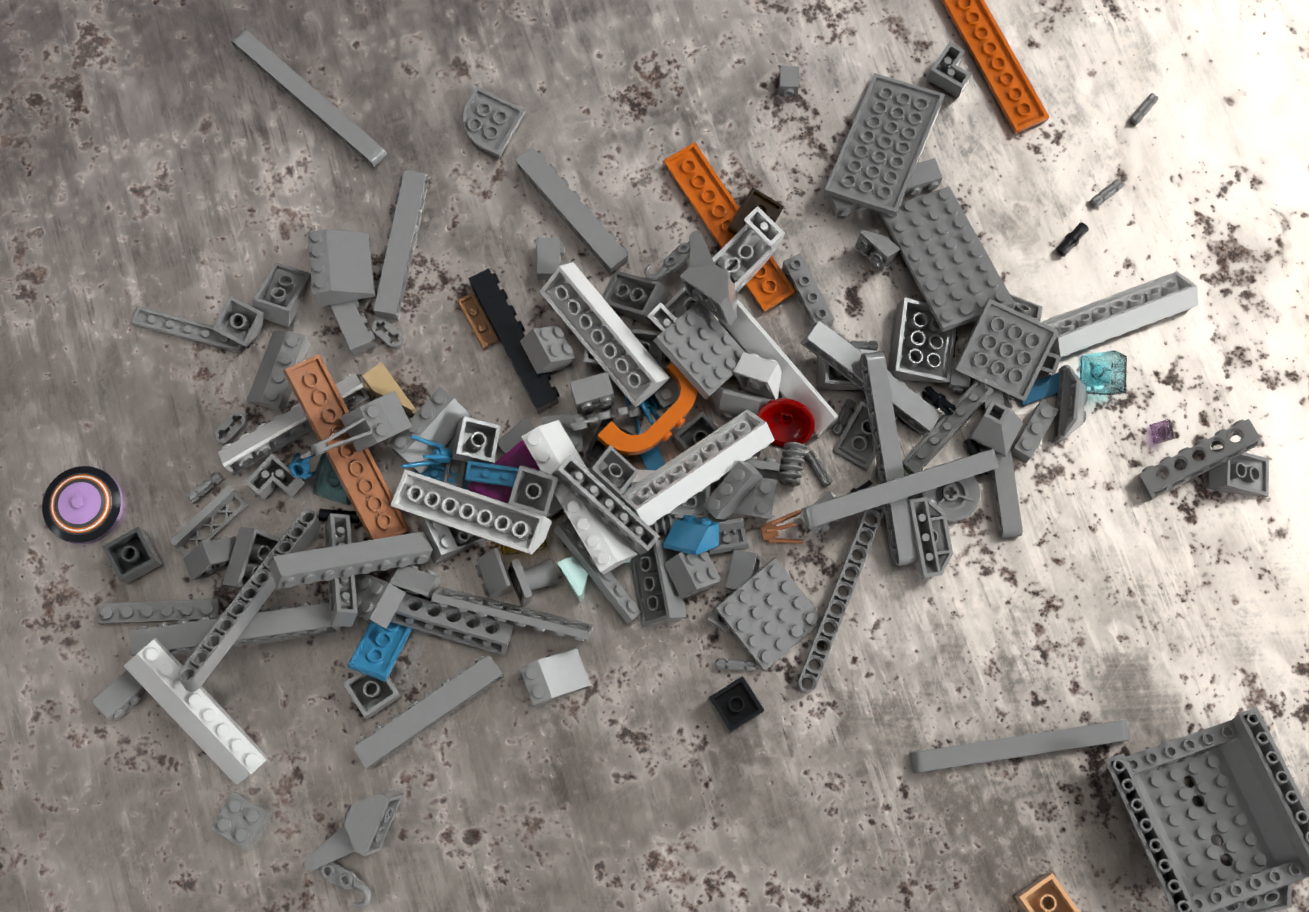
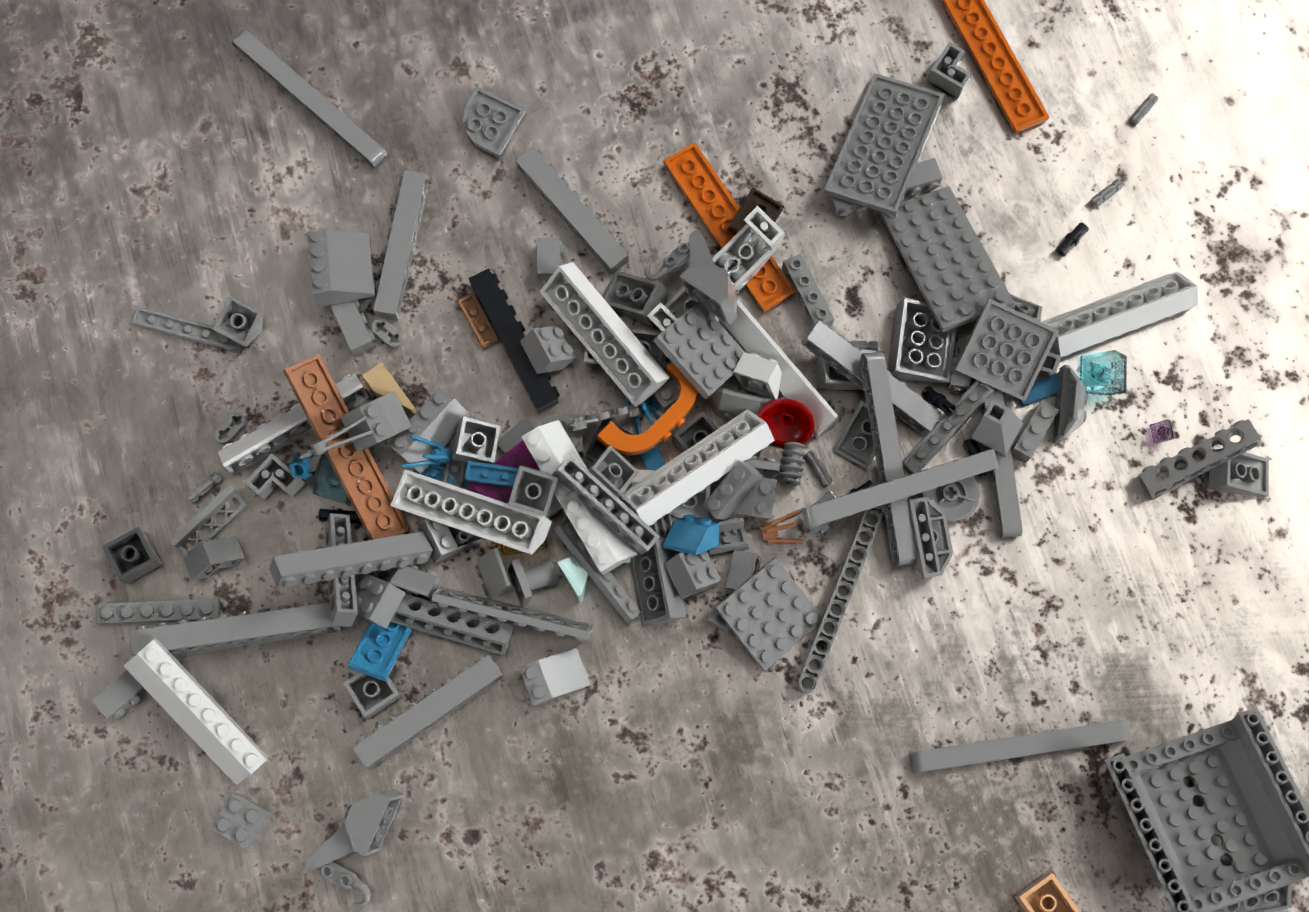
dish [42,466,123,544] -> none
light grey beam [178,509,321,692] -> none
light grey brick [222,527,281,591] -> none
light grey slope [247,331,310,413] -> none
light grey slope [253,262,311,327] -> none
light grey brick [570,372,615,415] -> none
black brick [708,676,765,734] -> none
light grey axle [716,658,756,672] -> none
light grey brick [779,66,799,97] -> none
light grey axle [832,399,856,435] -> none
light grey slope [855,230,901,271] -> none

